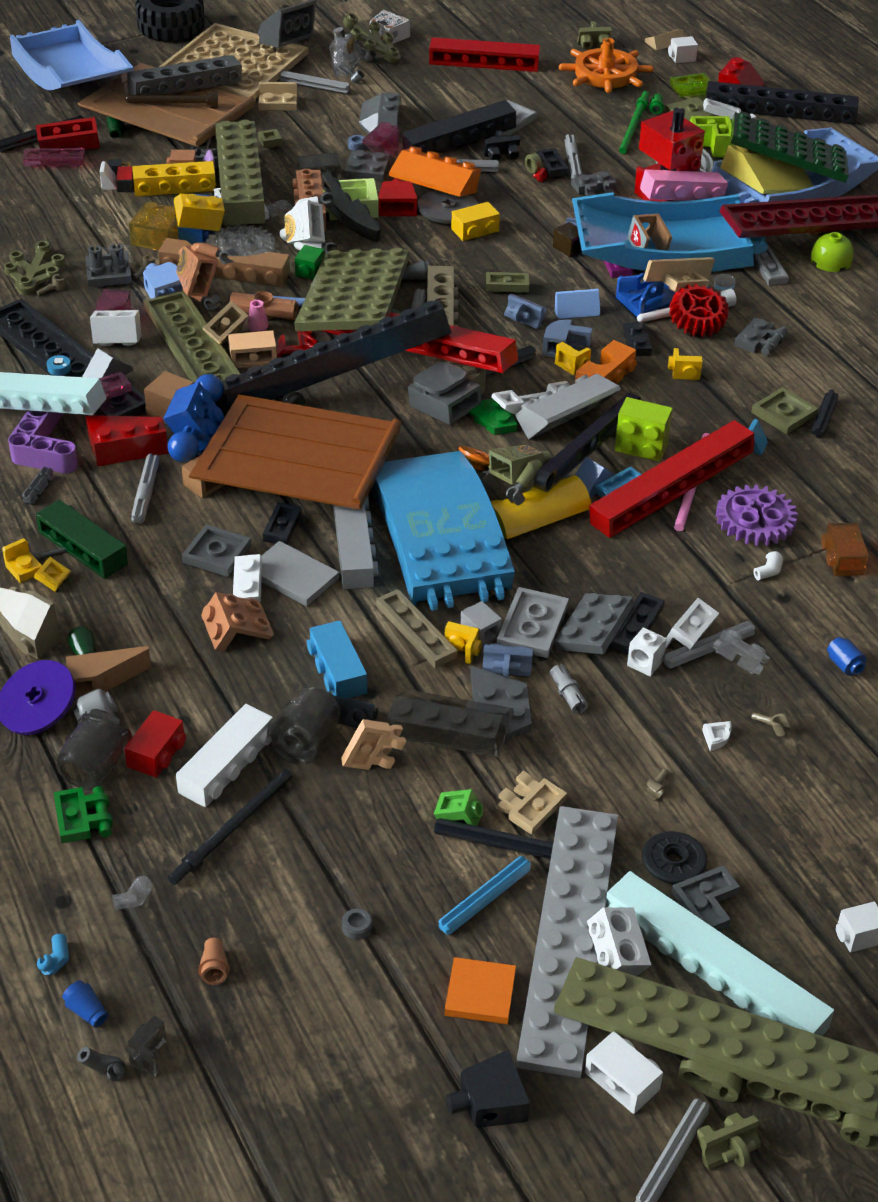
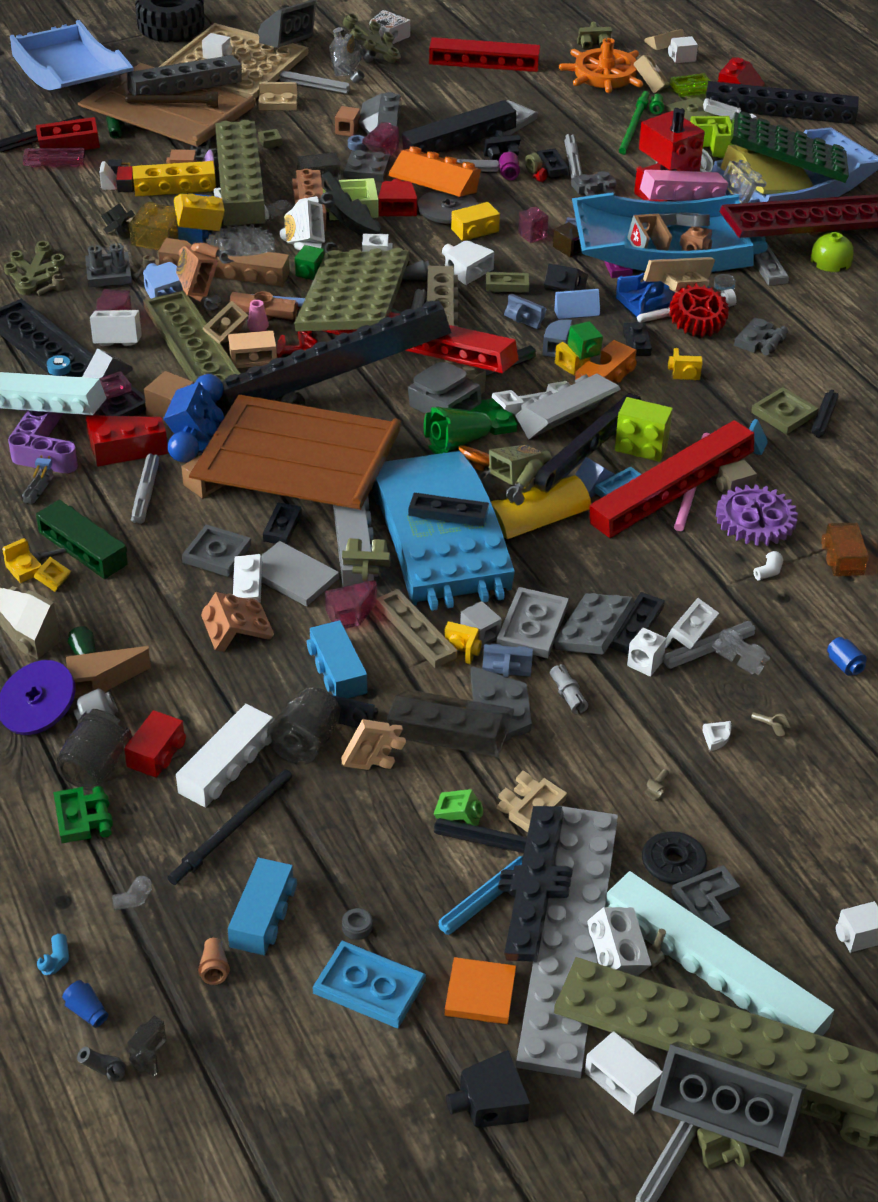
none -> medium blue piece [33,455,52,478]
none -> pearl dark grey hips [101,203,135,239]
none -> white brick [202,33,232,59]
none -> dark azure brick [228,857,297,956]
none -> dark azure tile [313,941,426,1029]
none -> clear pink slope [325,580,377,629]
none -> nougat brick [335,106,360,137]
none -> olive hips [342,538,390,581]
none -> white brick [362,234,393,252]
none -> black plate [408,492,489,526]
none -> green cone [423,407,492,454]
none -> white torso [442,241,494,285]
none -> black hinge [498,806,573,962]
none -> magenta brick [499,152,520,180]
none -> clear pink brick [518,207,548,243]
none -> black torso [544,263,588,292]
none -> green brick [567,321,603,360]
none -> tan slope [634,55,670,93]
none -> dark grey beam [642,212,710,227]
none -> dark tan hand [647,929,666,970]
none -> dark grey slope [652,1041,807,1157]
none -> nougat brick [680,226,712,251]
none -> dark tan brick [716,460,757,495]
none -> clear bracket [722,160,767,203]

